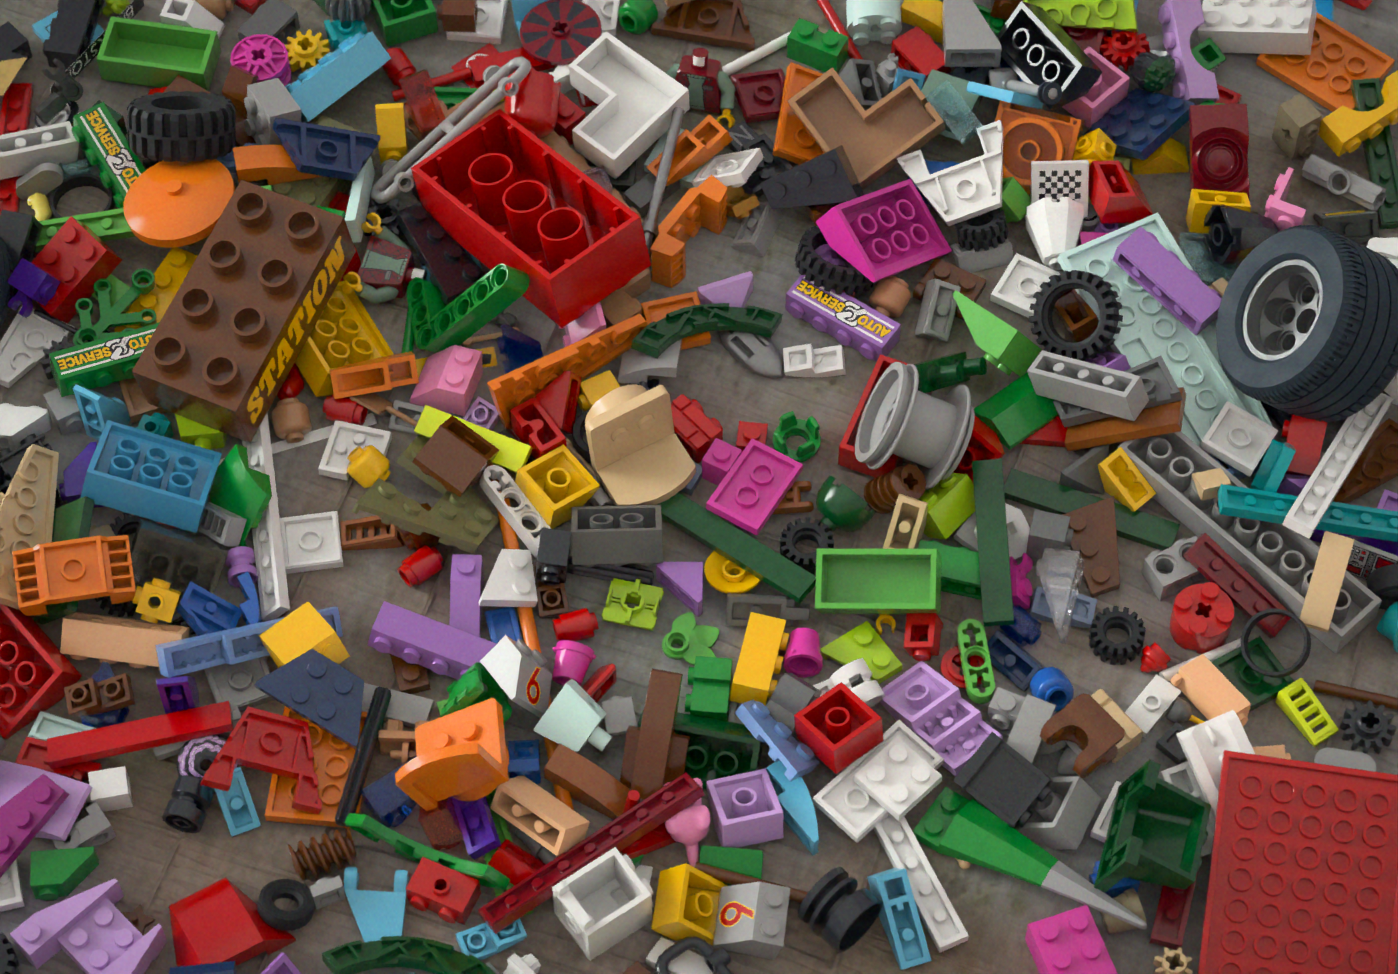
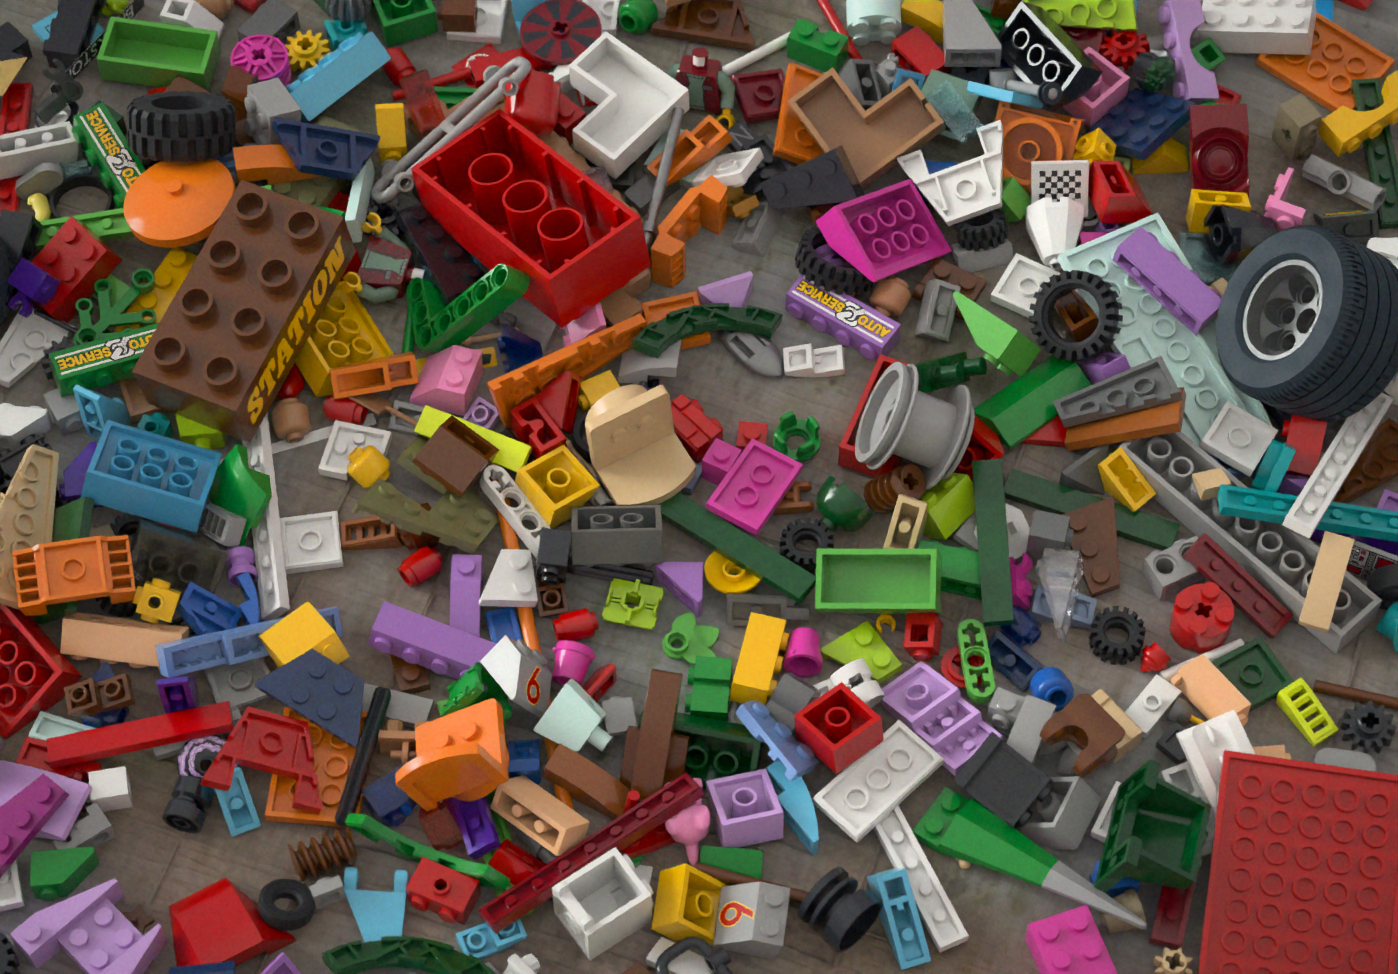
white plate [854,736,942,821] -> none
light grey brick [1027,350,1149,421] -> none
black tyre [1240,609,1311,678] -> none

